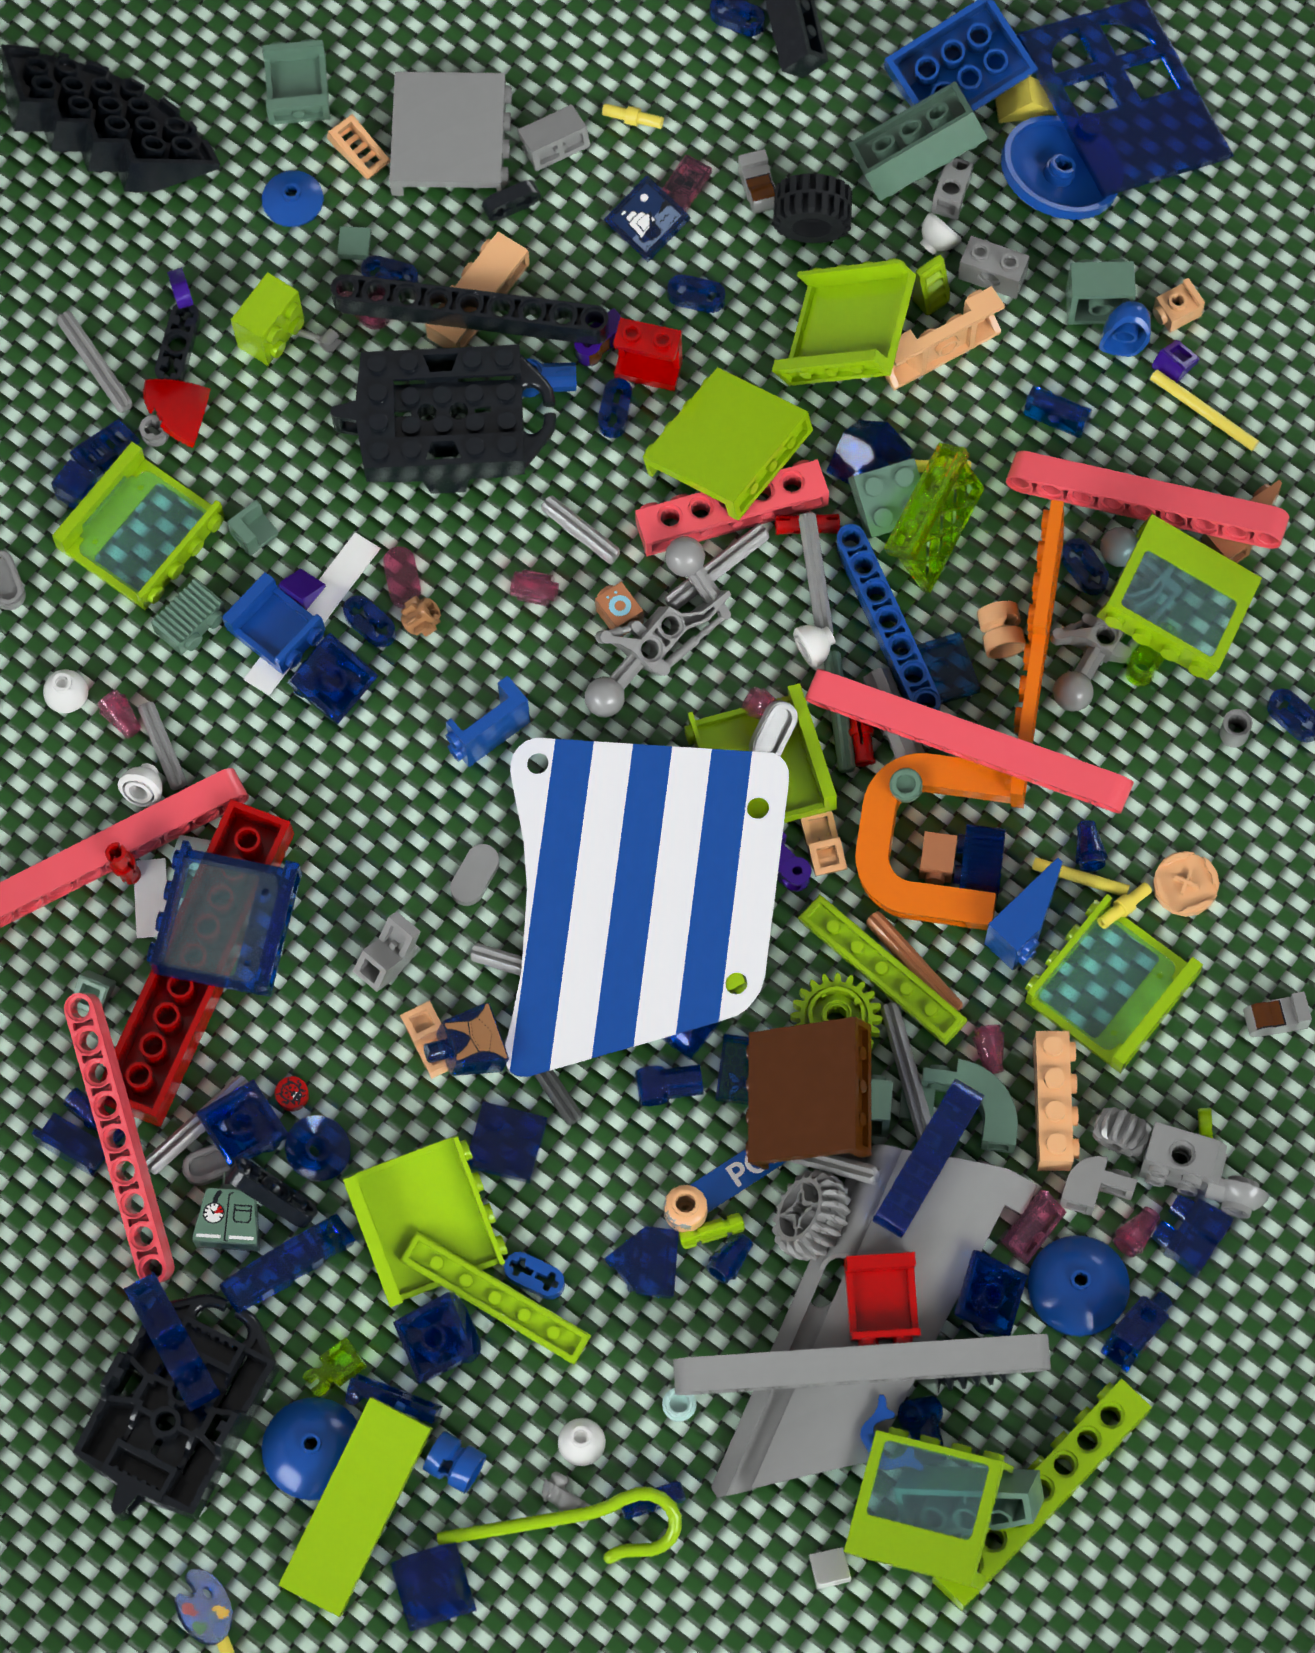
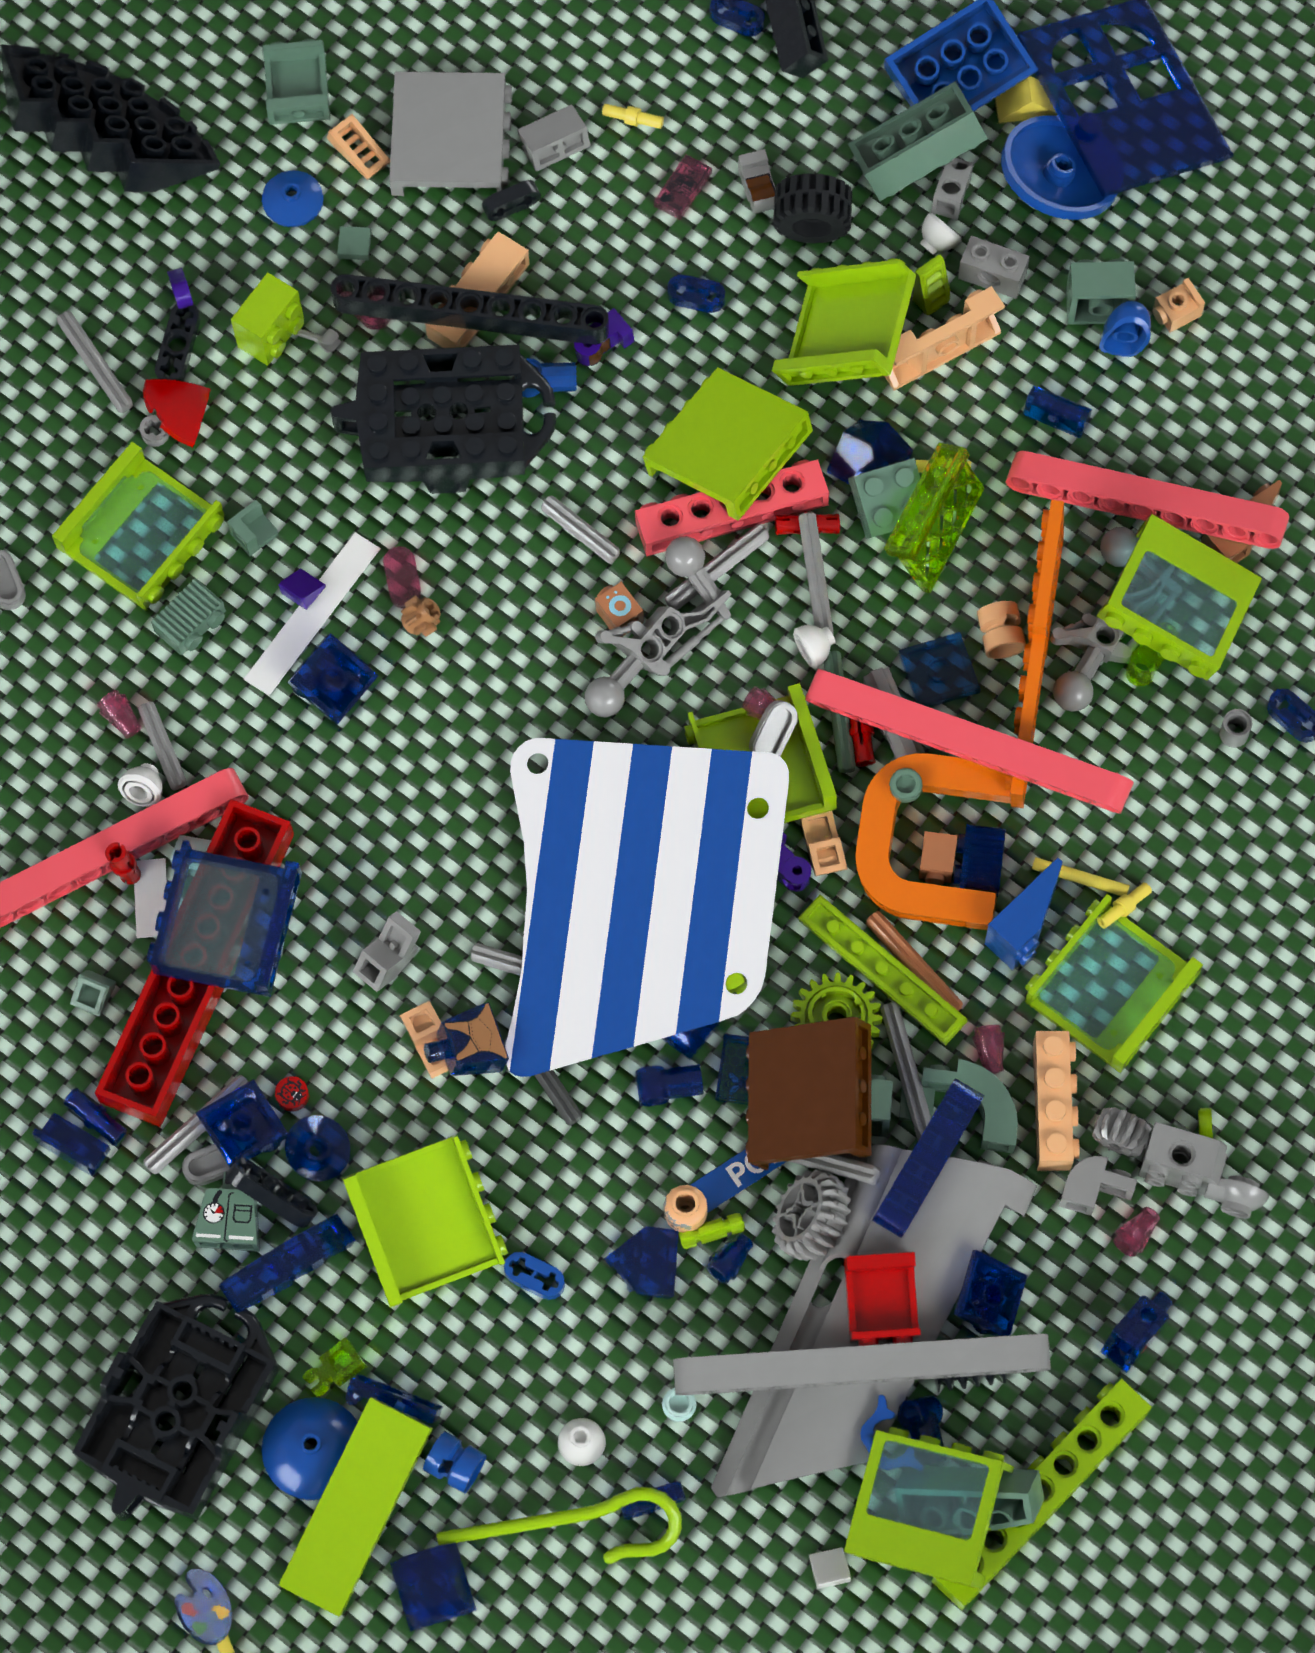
white brick [43,669,88,713] -> none
clear blue brick [51,459,98,509] -> none
coral beam [64,993,175,1285] -> none
clear blue slope [69,419,140,482] -> none
clear blue slope [124,1272,221,1411] -> none
blue panel [222,572,326,675] -> none
clear blue beam [343,595,396,648] -> none
clear blue beam [361,255,419,283] -> none
clear blue slope [393,1292,481,1384] -> none
lime tile [399,1231,592,1365] -> none
blue panel [445,675,530,767] -> none
light grey tile [450,844,499,906] -> none
clear blue plate [467,1101,548,1183] -> none
clear pink brick [510,569,559,607] -> none
light grey arm [542,1471,591,1524] -> none
clear blue beam [598,378,632,438] -> none
tile [603,175,691,262] -> none
red panel [613,317,683,391] -> none
blue beam [837,524,941,711] -> none
clear pink tile [1001,1189,1066,1264] -> none
blue dish [1027,1235,1130,1337] -> none
clear blue beam [1062,538,1109,595] -> none
clear blue cone [1075,820,1108,872] -> none
light yellow bar [1150,369,1259,451] -> none
clear blue hips [1151,1195,1235,1278] -> none
dark purple slope [1152,340,1200,383] -> none
light nougat tile [1153,851,1220,917] -> none
light grey leg [1243,991,1312,1037] -> none

